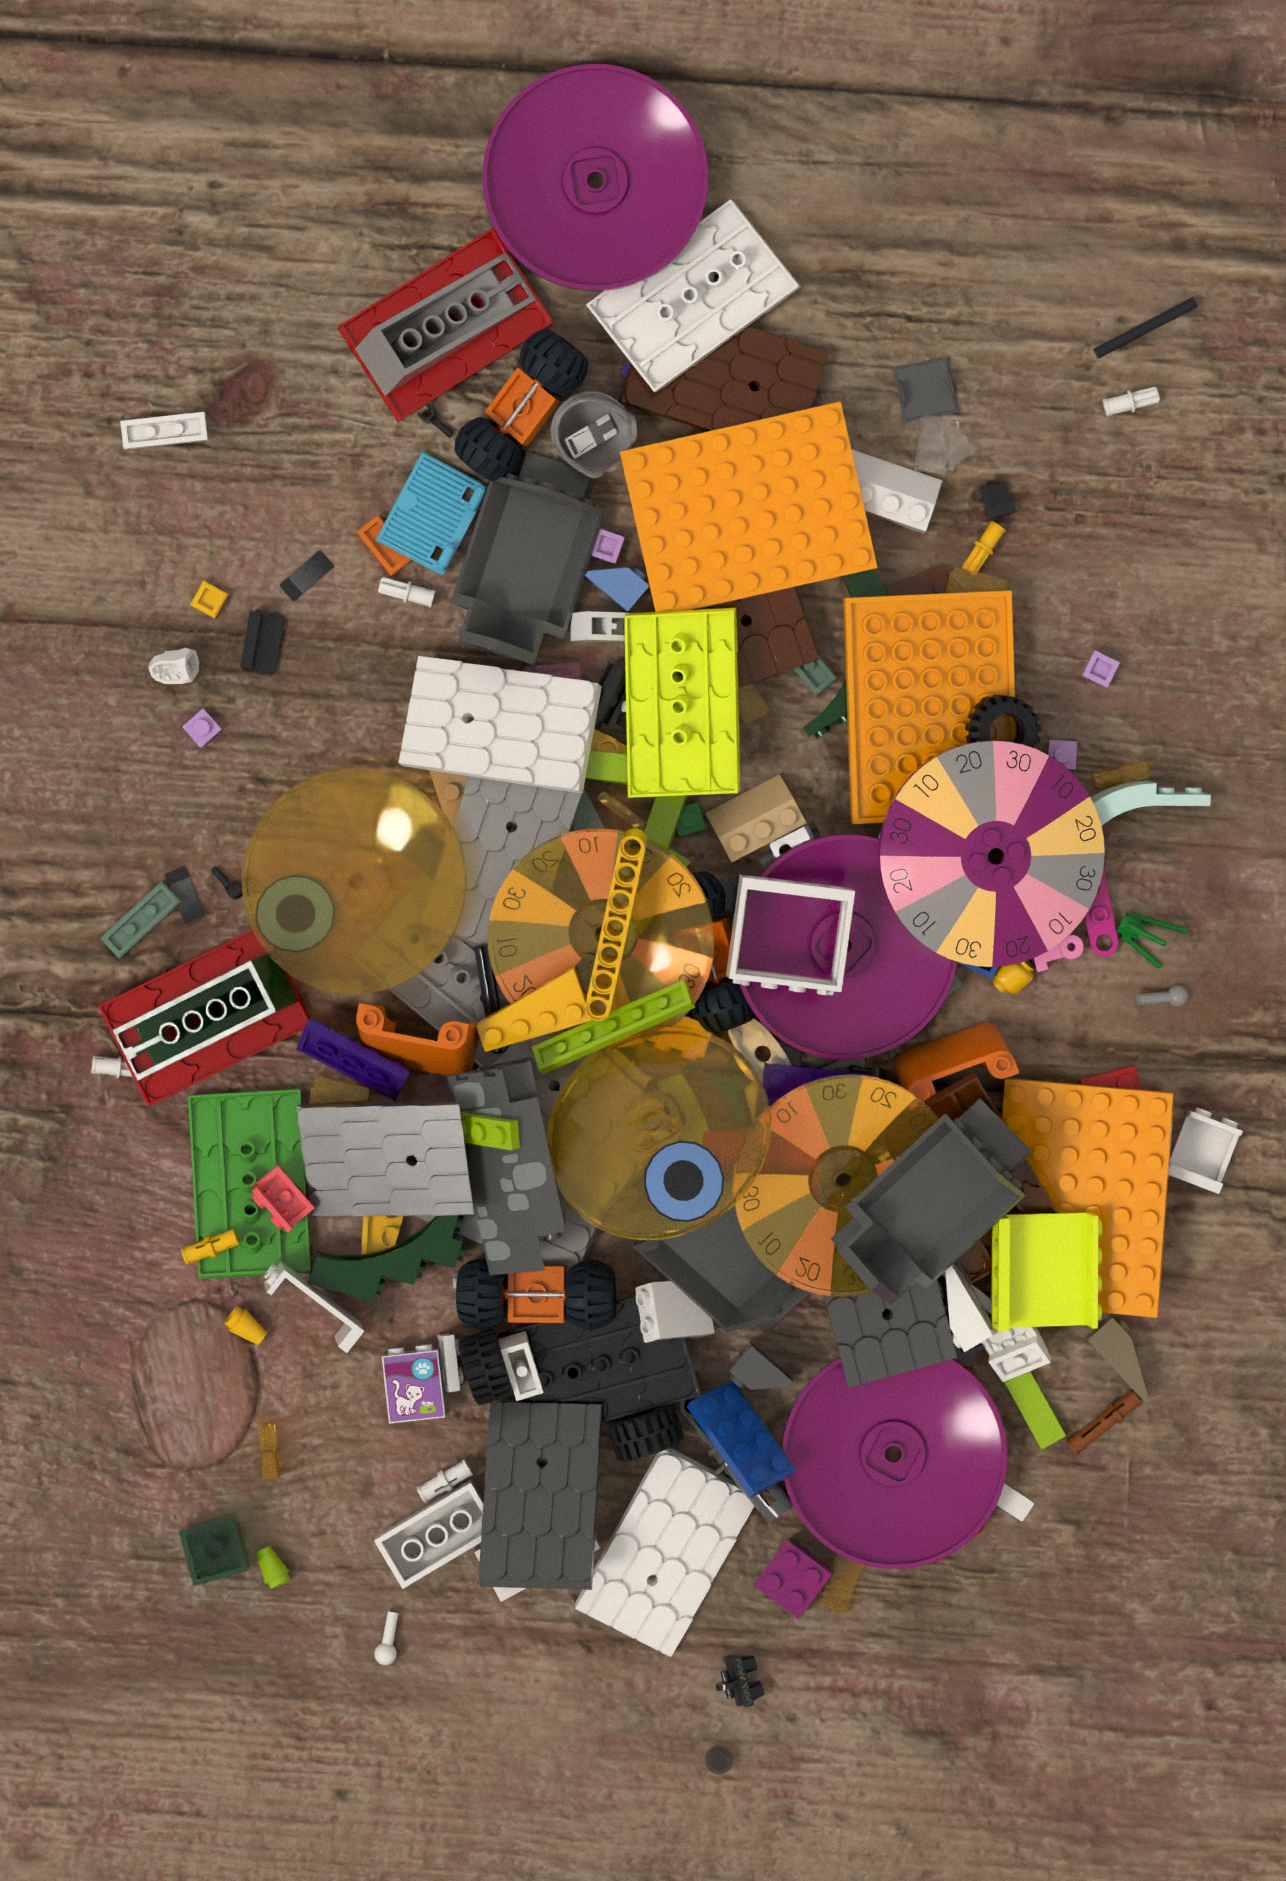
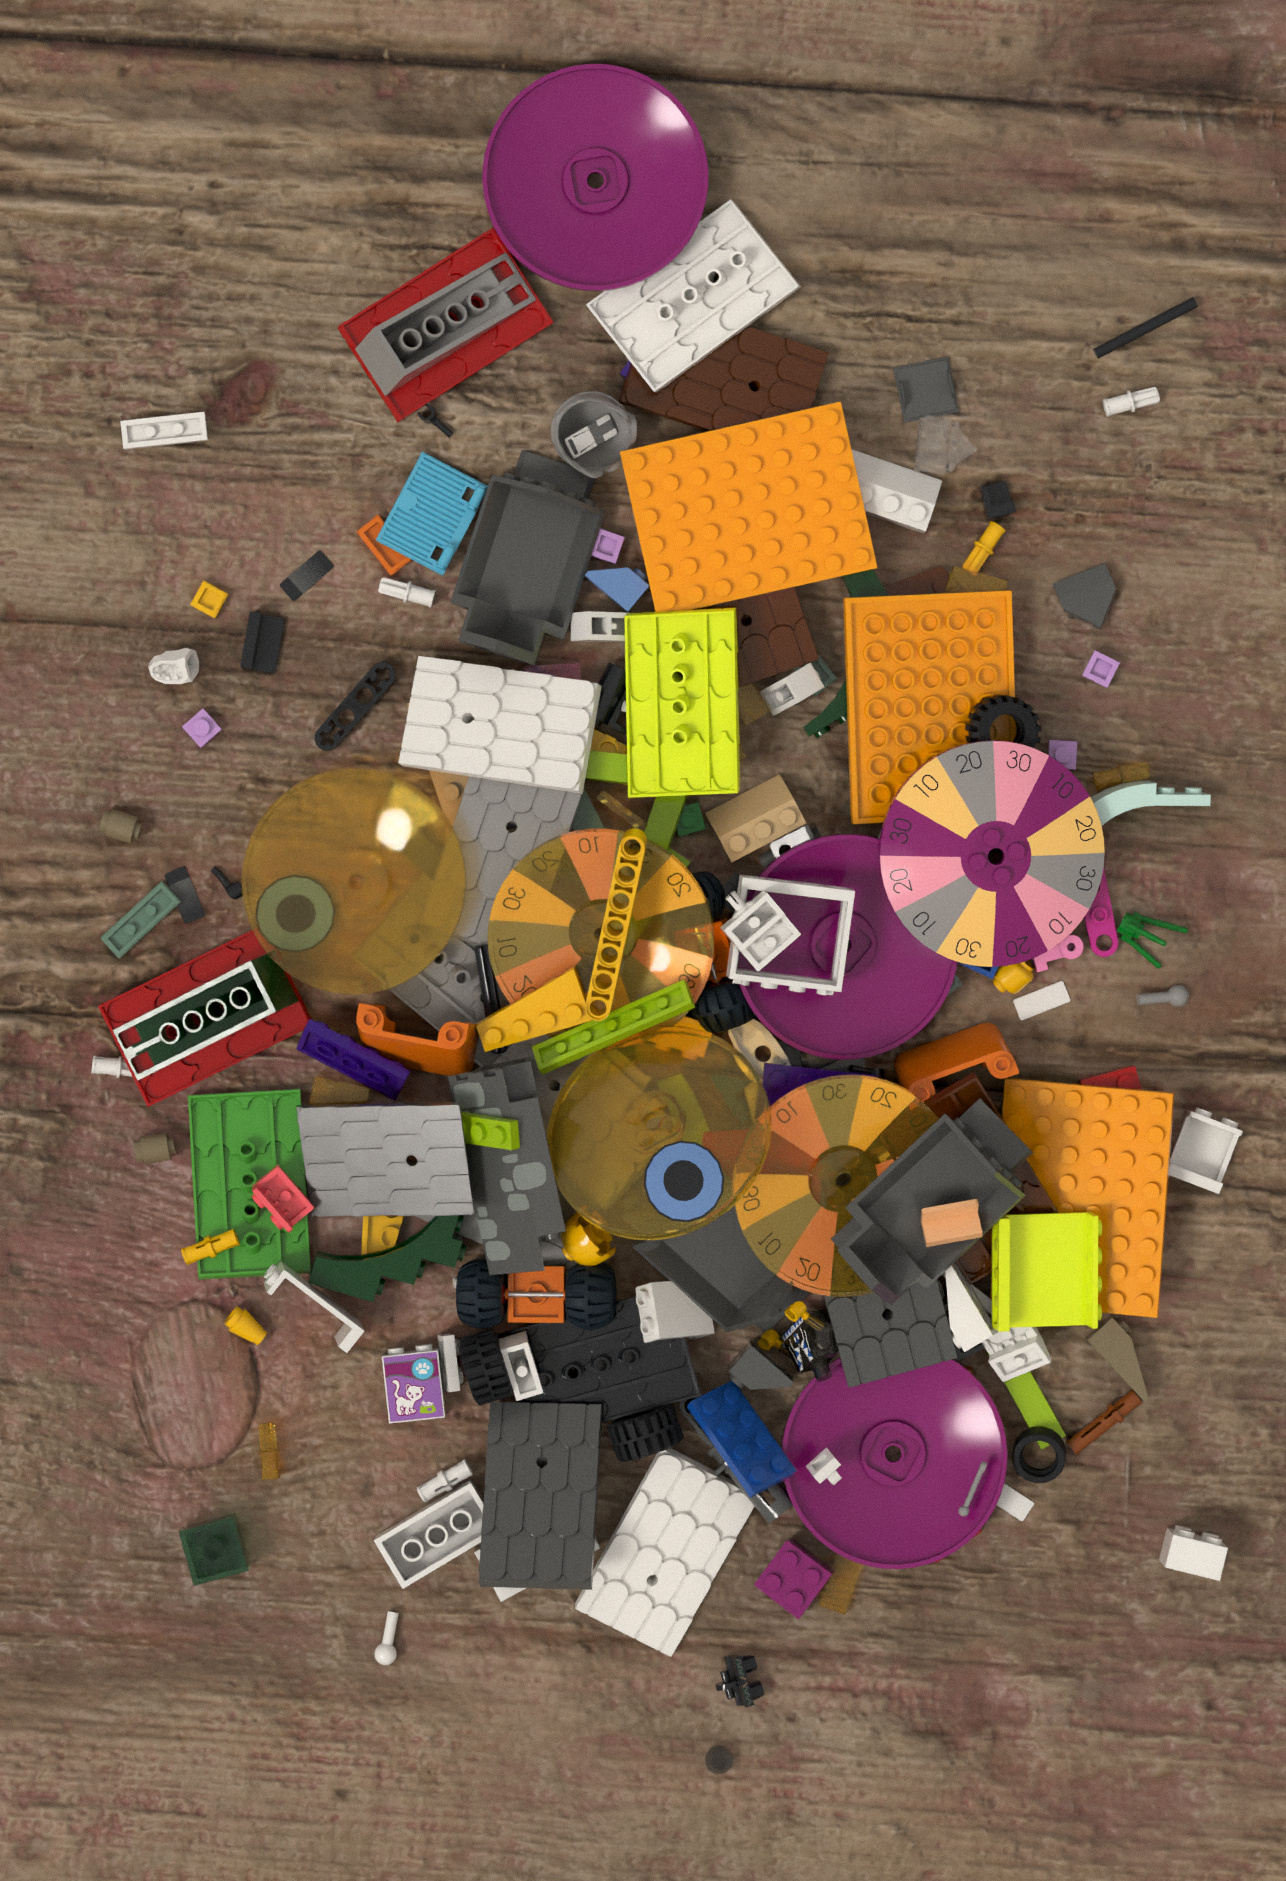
lime cone [255,1546,291,1590] -> none
black plate [454,329,588,481] -> none
none -> dark tan brick [99,809,143,844]
none -> dark tan brick [134,1132,176,1164]
none -> black beam [314,662,396,751]
none -> yellow cylinder [561,1209,616,1266]
none -> white plate [720,890,801,972]
none -> clear smoke torso [758,1301,838,1382]
none -> white slope [759,663,824,716]
none -> white tile [806,1447,842,1485]
none -> light nougat panel [920,1199,983,1247]
none -> light grey hinge [958,1461,987,1517]
none -> black tyre [1012,1426,1066,1483]
none -> white sticker [1013,981,1070,1020]
none -> dark grey slope [1053,564,1116,630]
none -> white brick [1159,1525,1228,1581]

